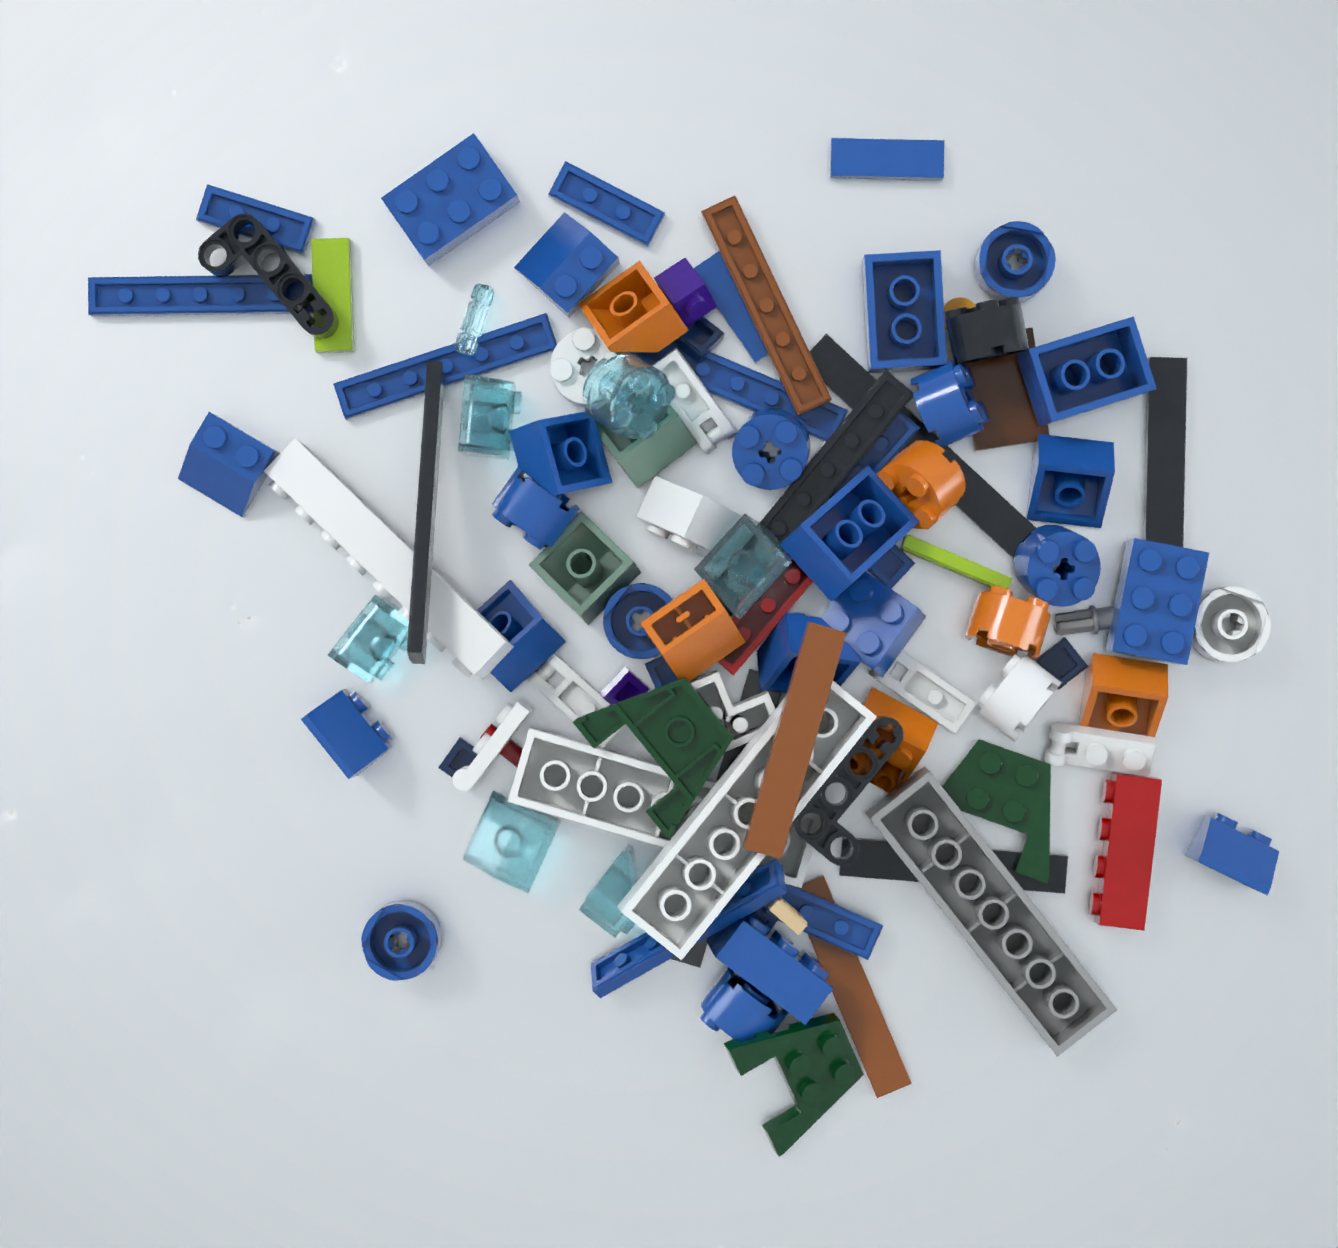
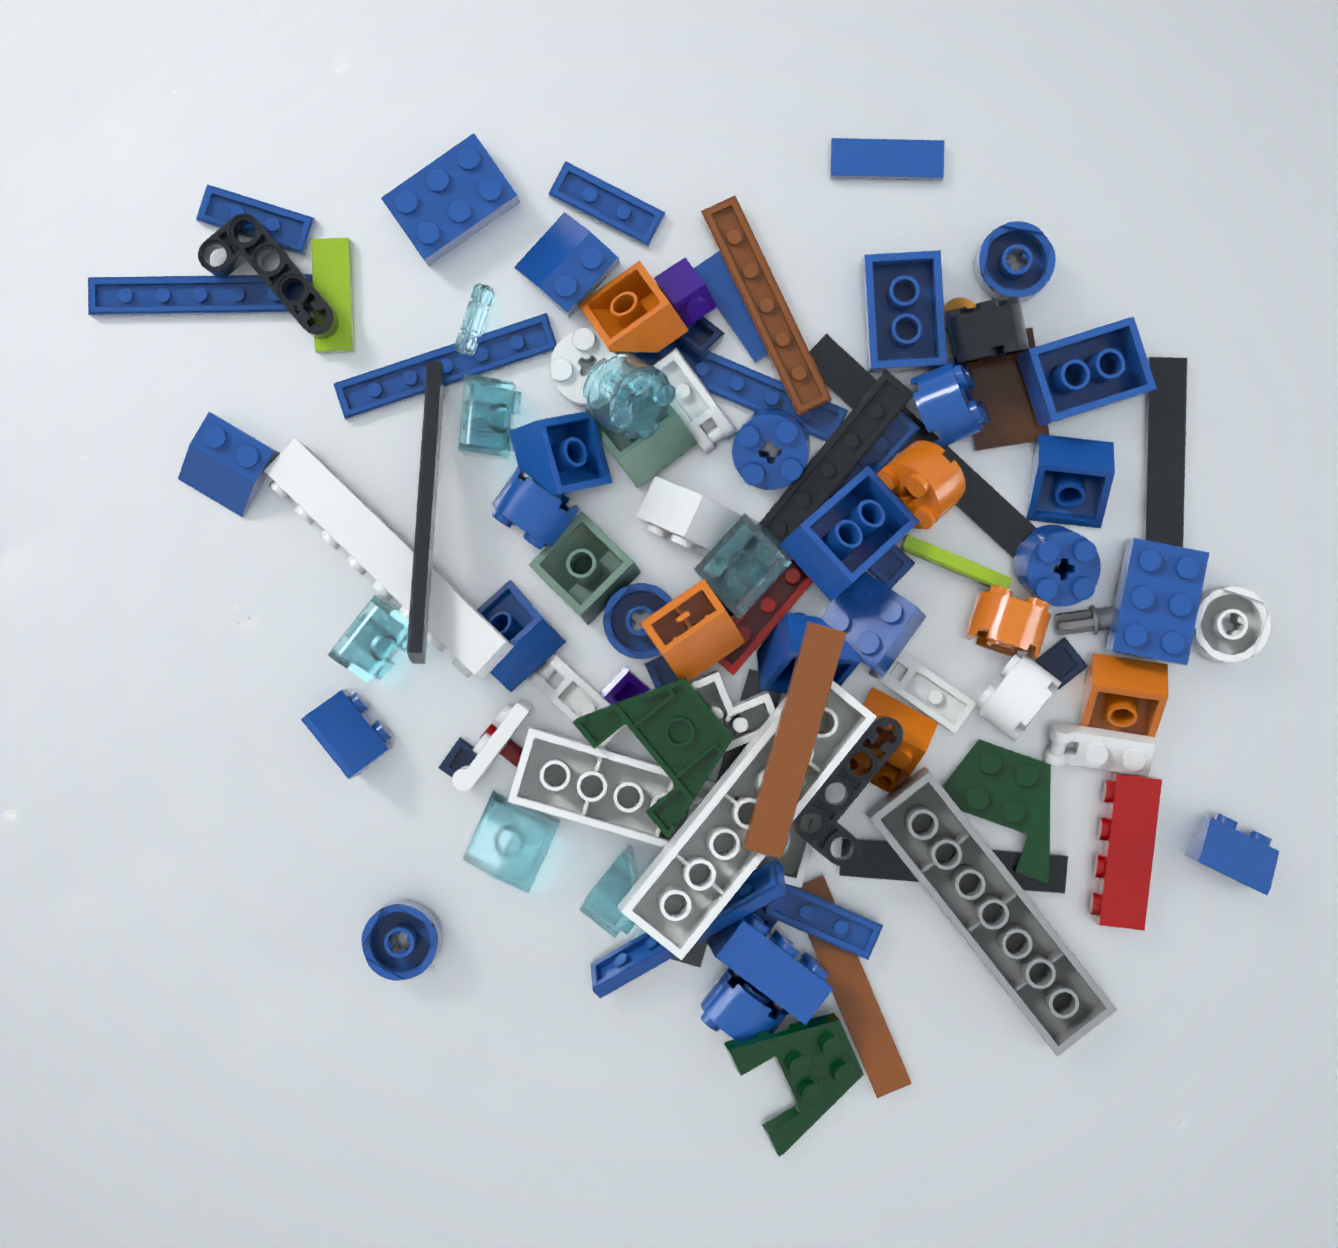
tan tile [767,897,808,936] -> none

